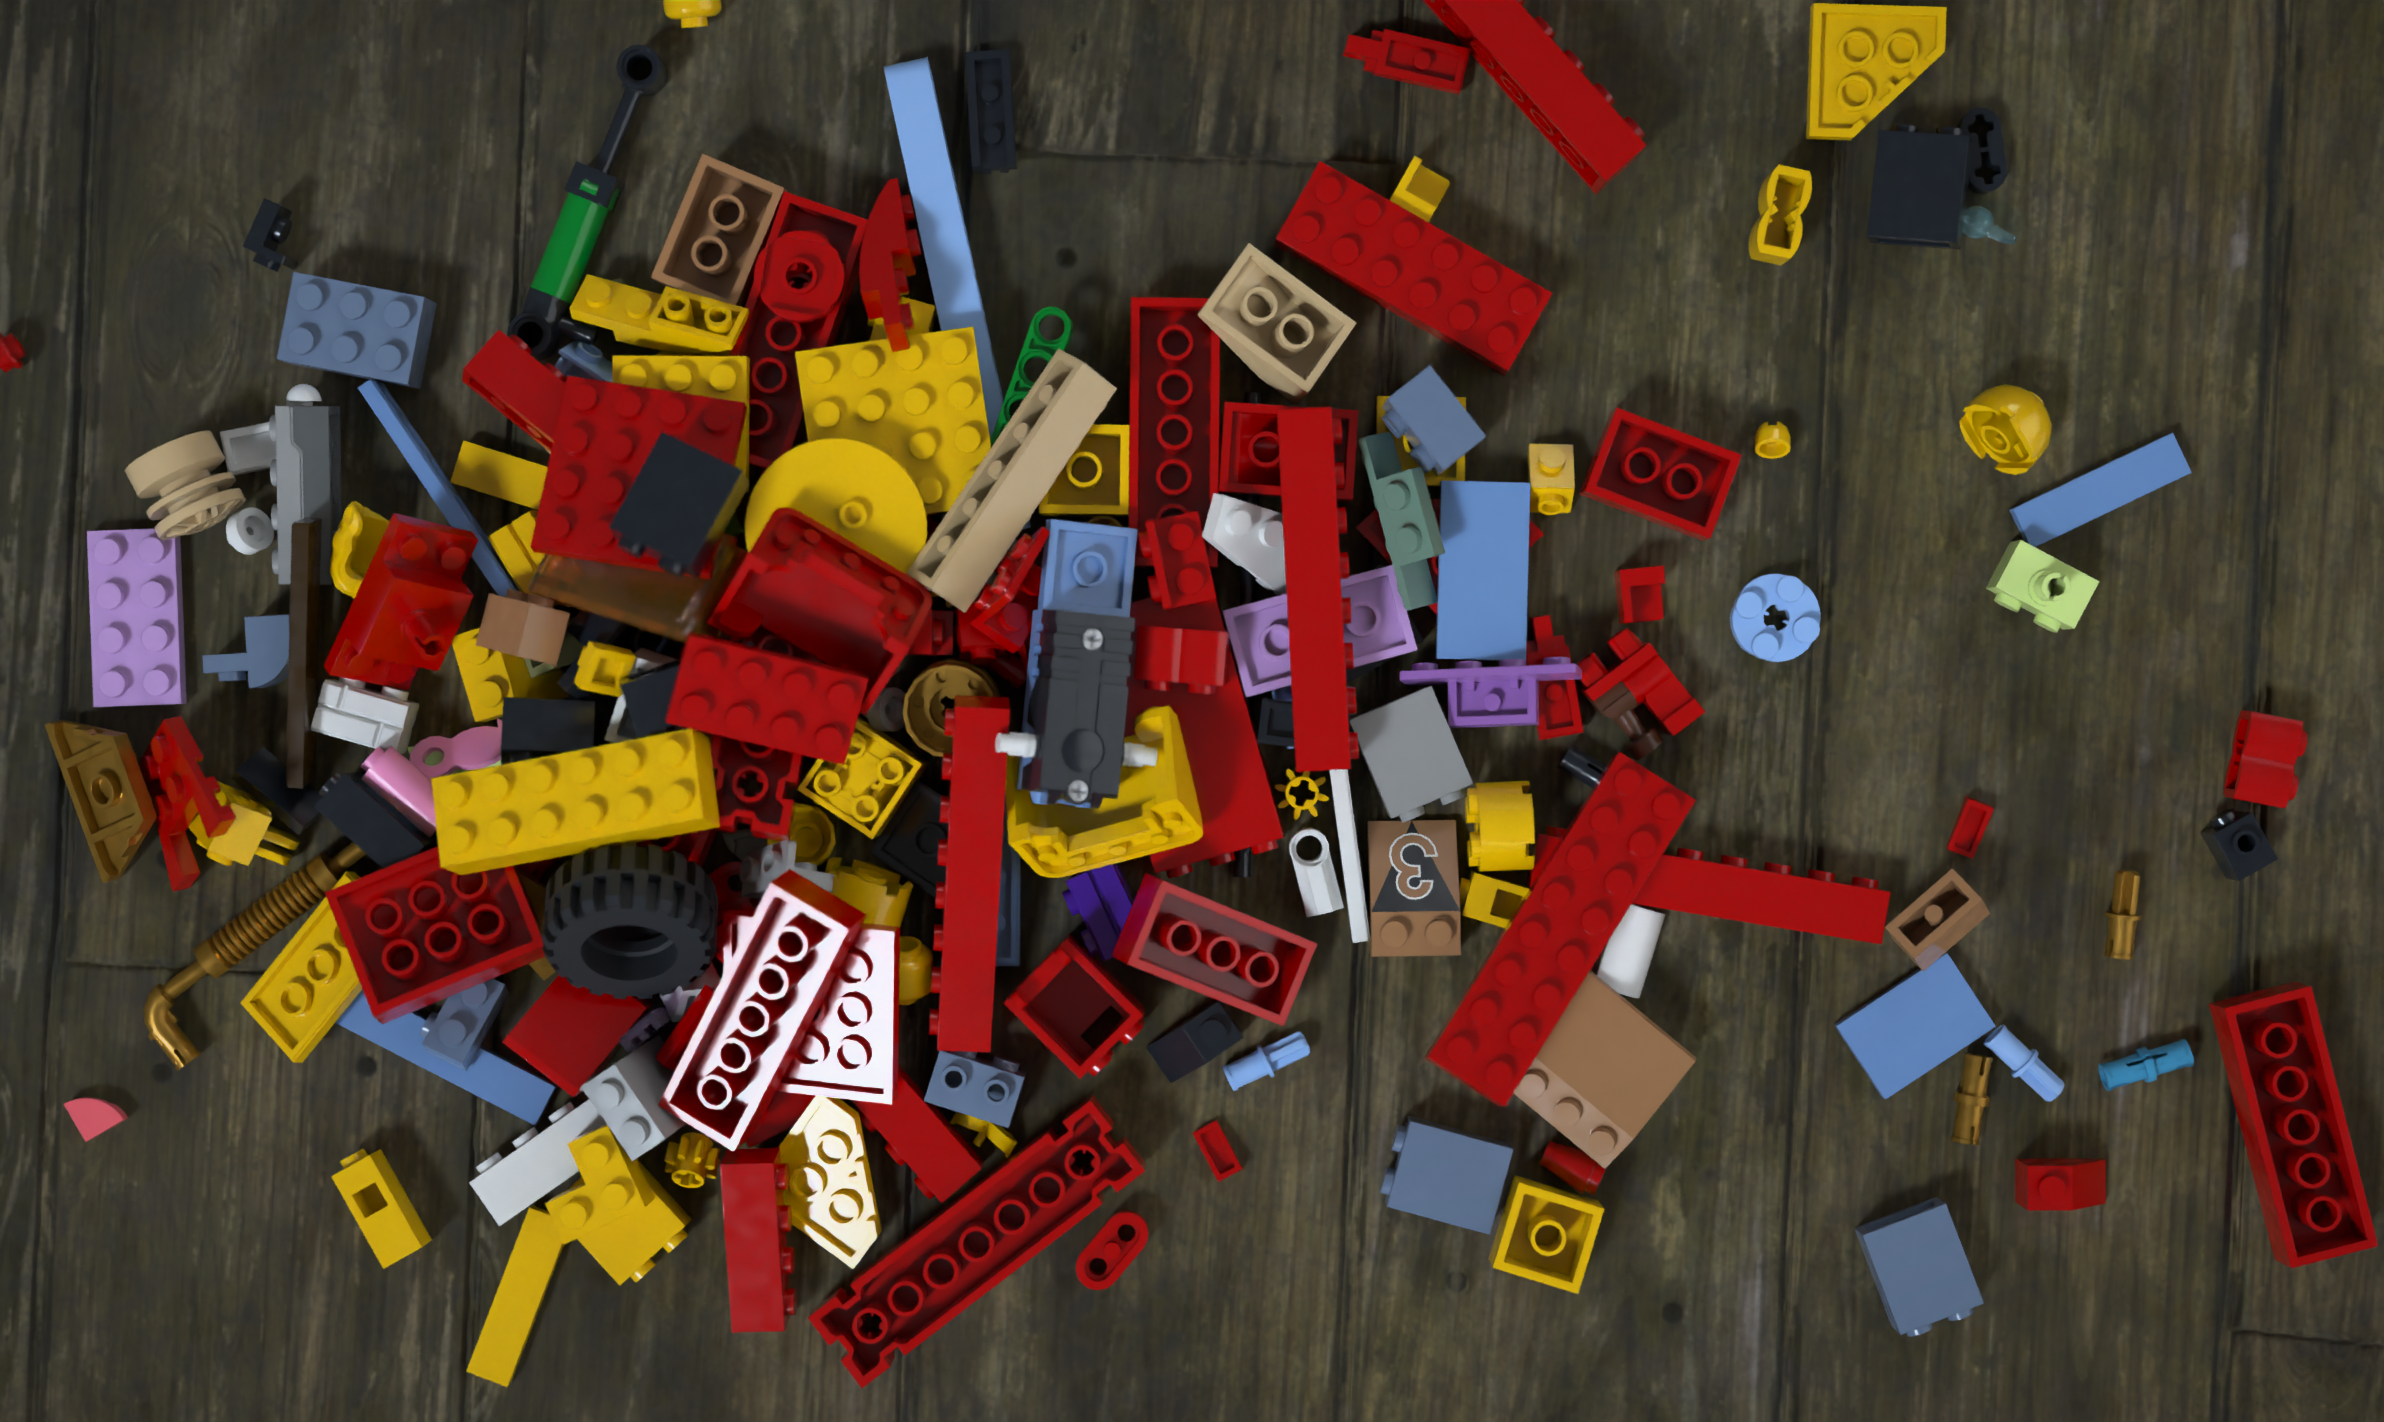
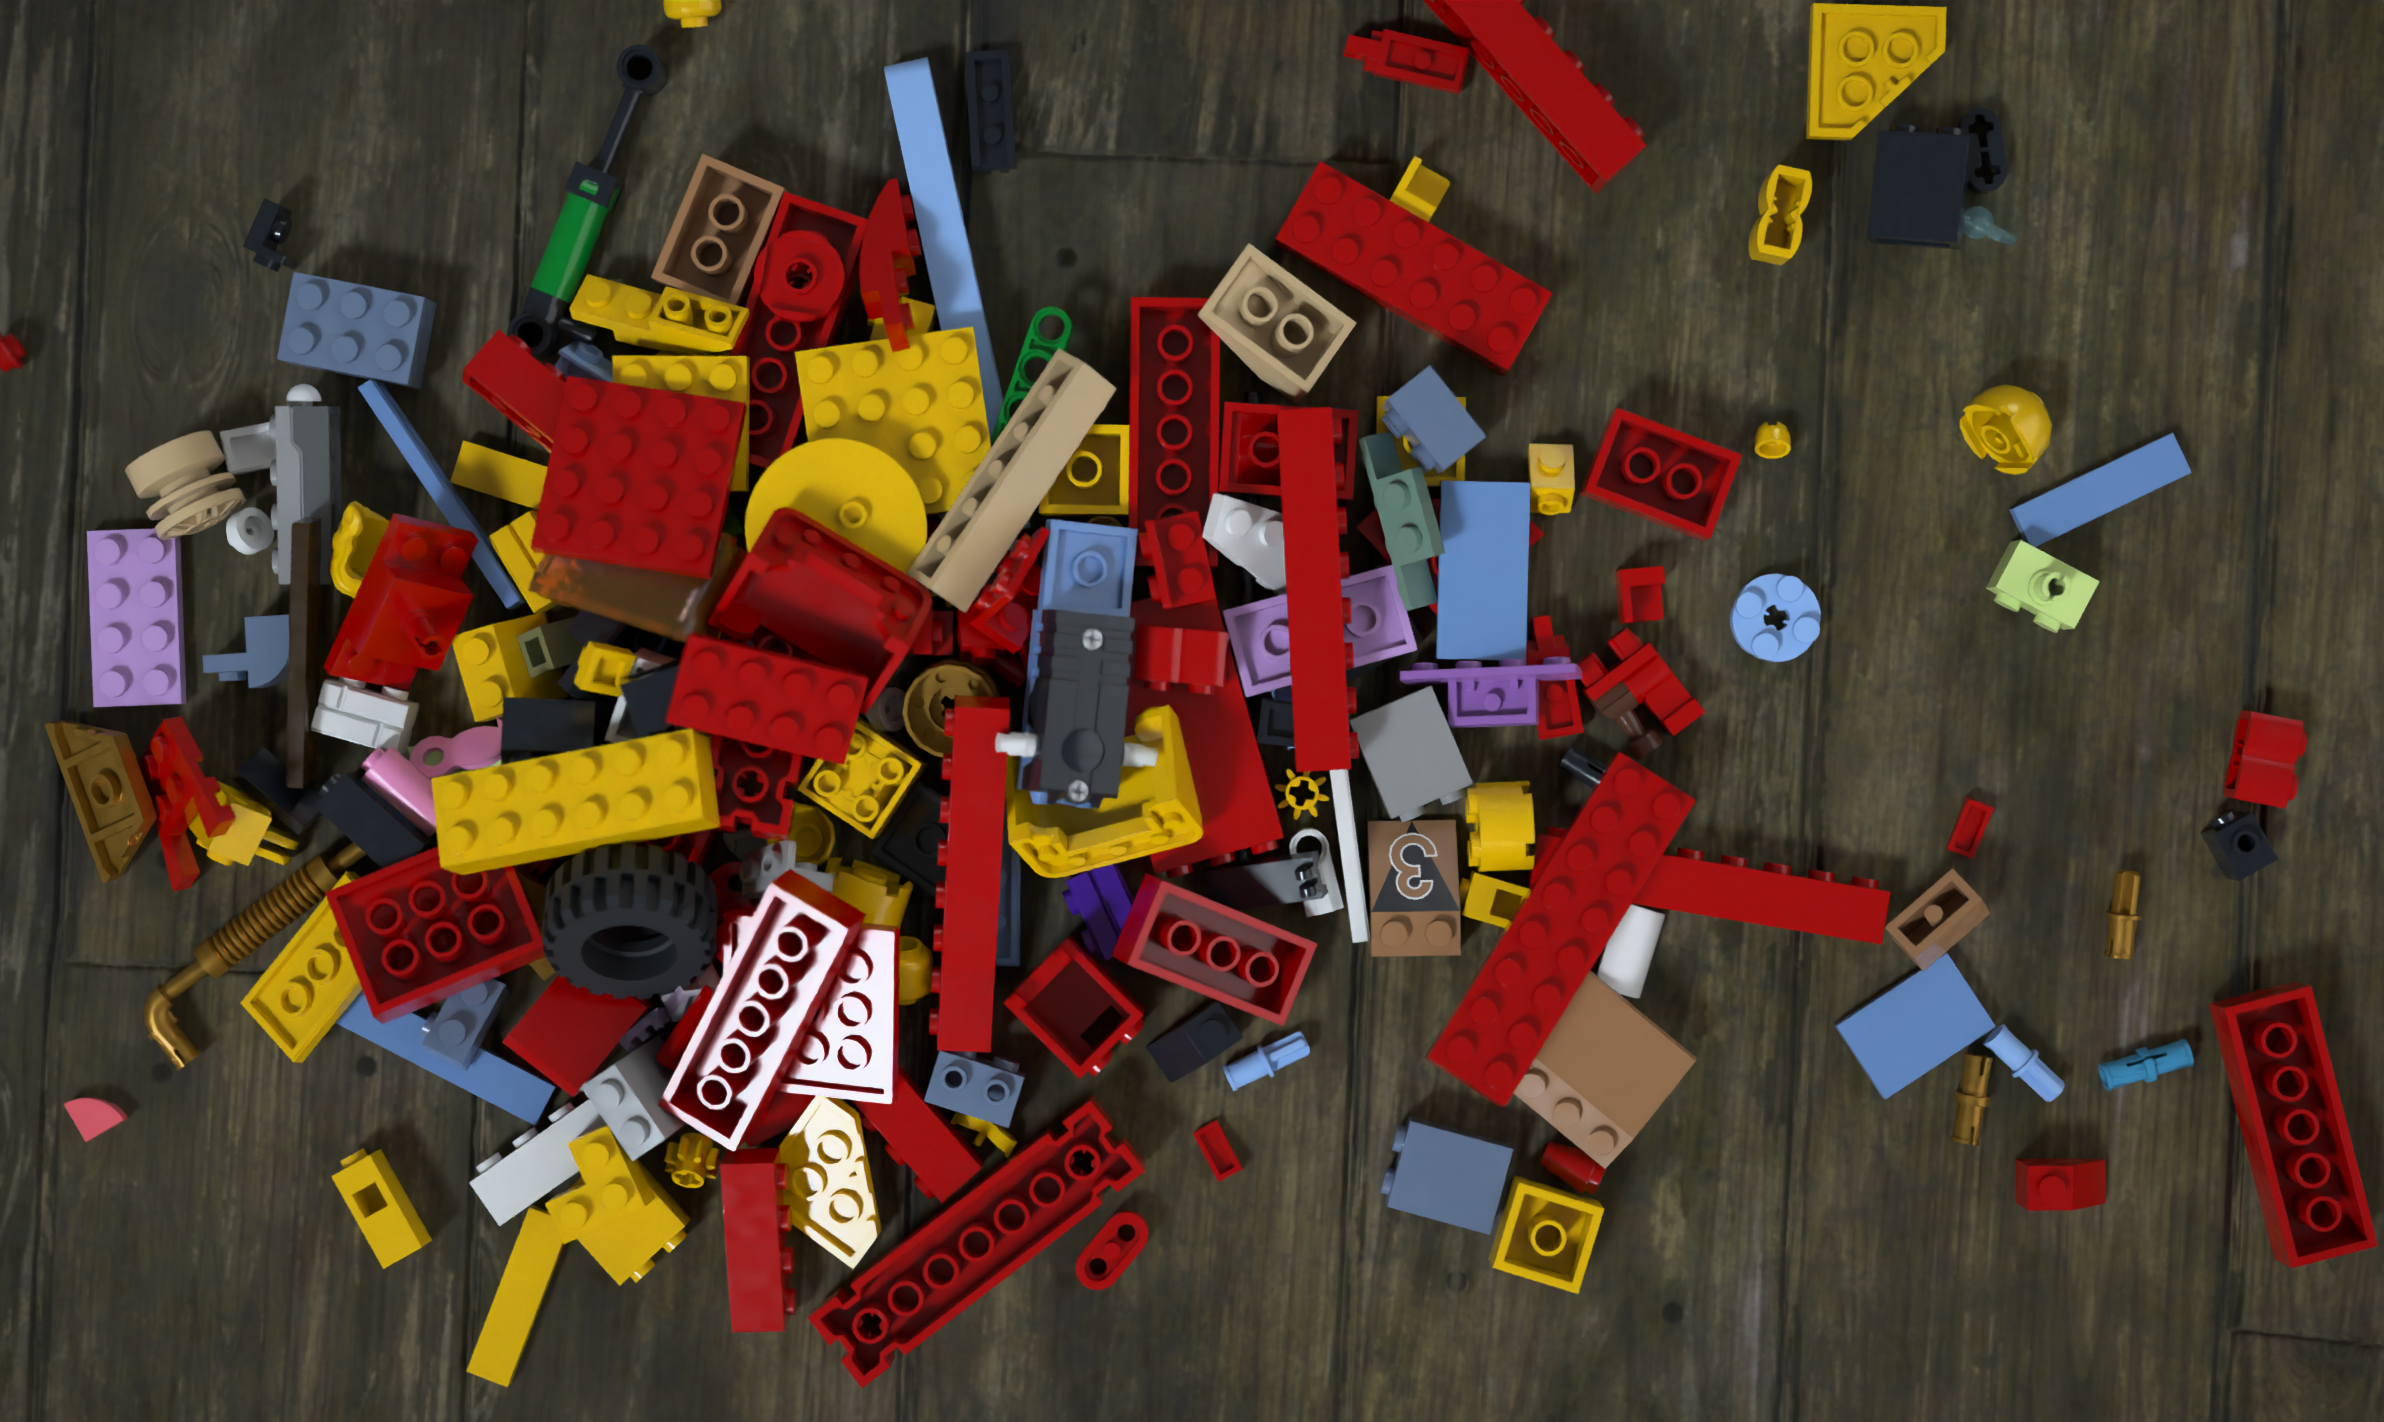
medium nougat brick [476,589,570,666] -> none
black brick [609,432,749,579] -> none
sand blue brick [1854,1197,1984,1337] -> none
none -> black hinge [1202,851,1328,910]

